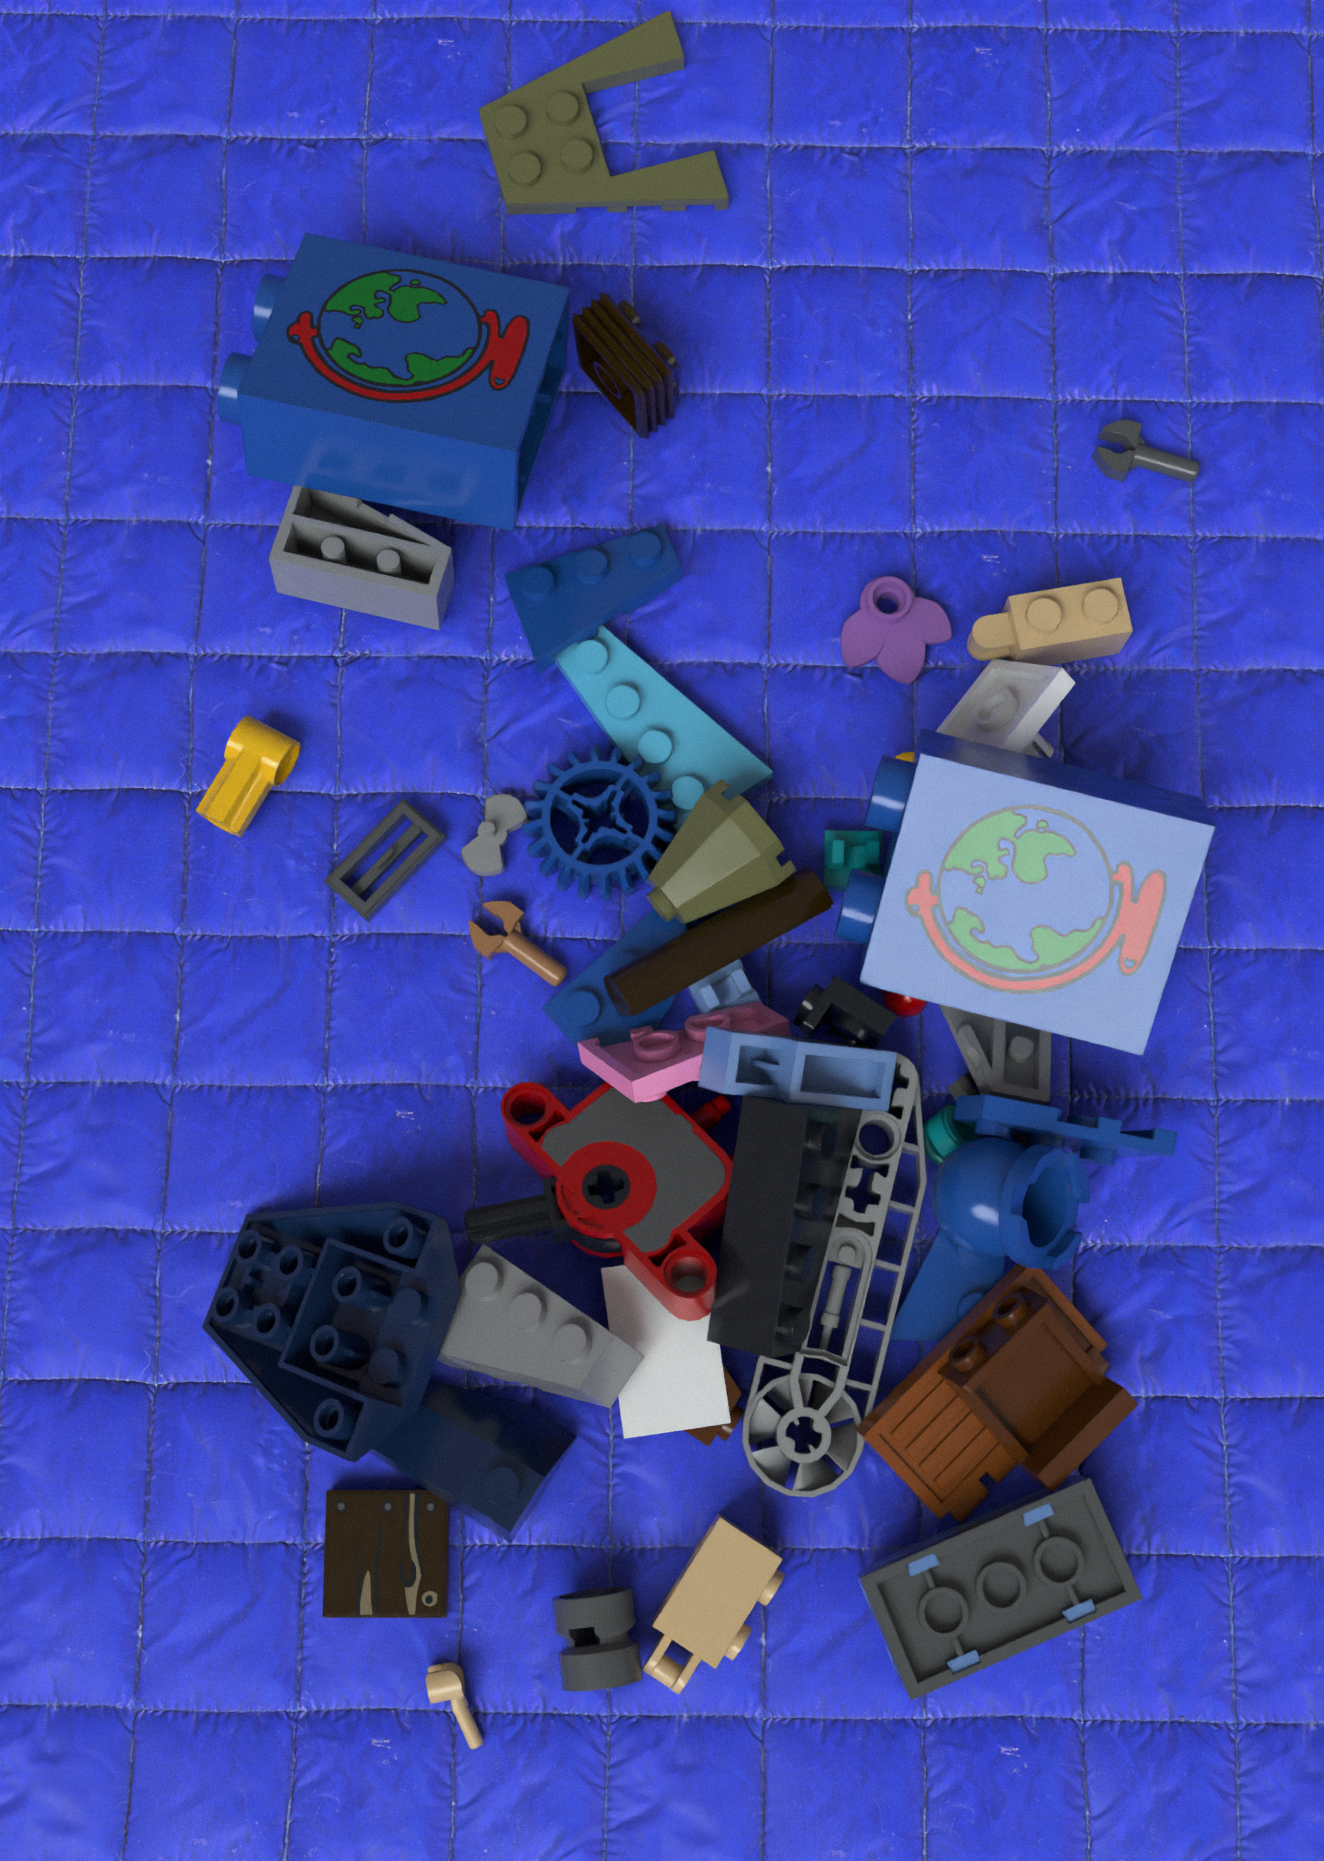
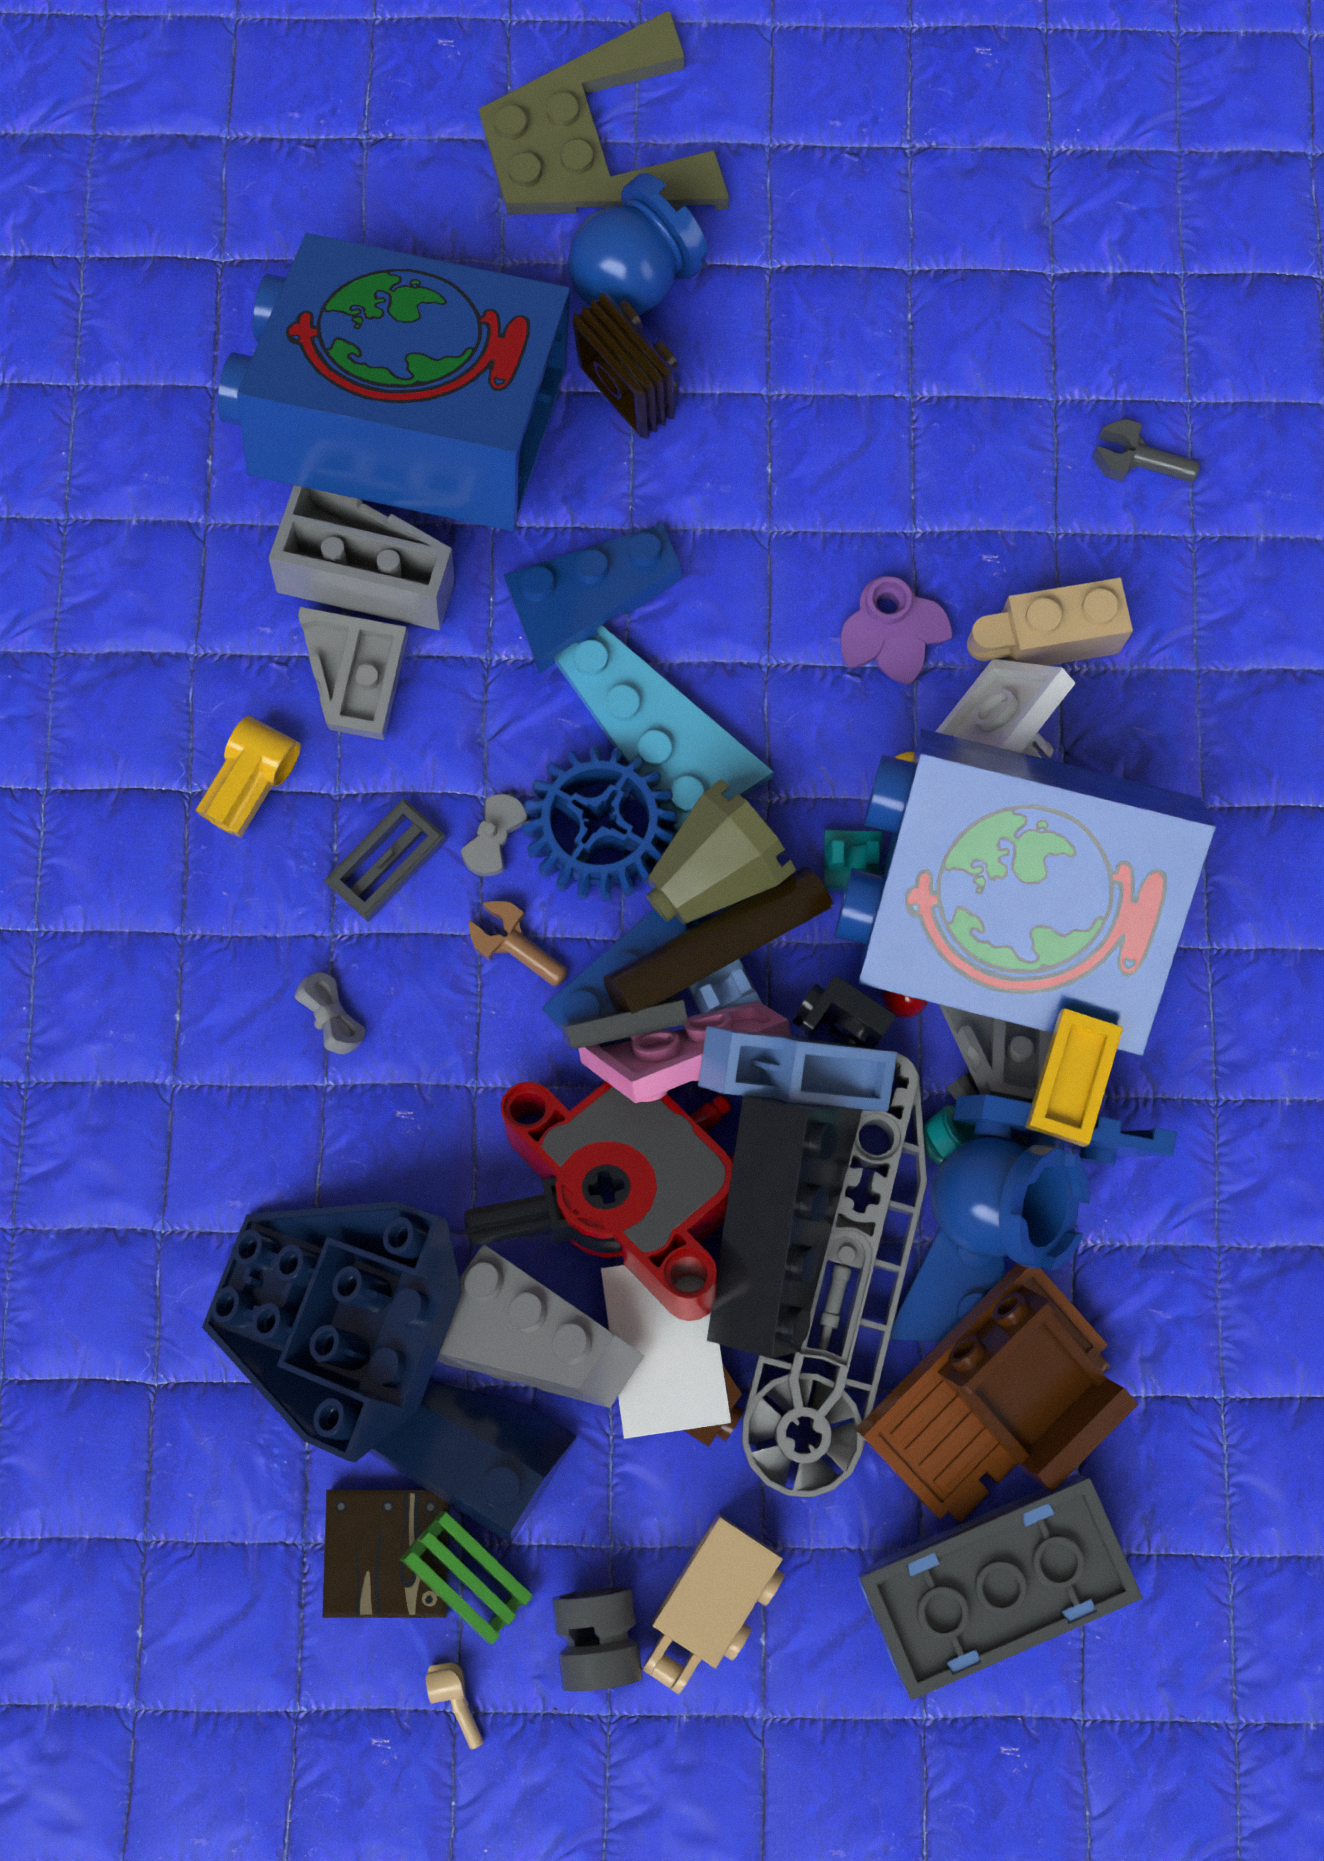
none -> light grey piece [294,972,366,1055]
none -> light grey wing [298,607,409,740]
none -> bright green tile [399,1511,533,1645]
none -> dark grey tile [561,998,688,1049]
none -> blue tile [567,173,709,316]
none -> yellow tile [1025,1008,1123,1147]

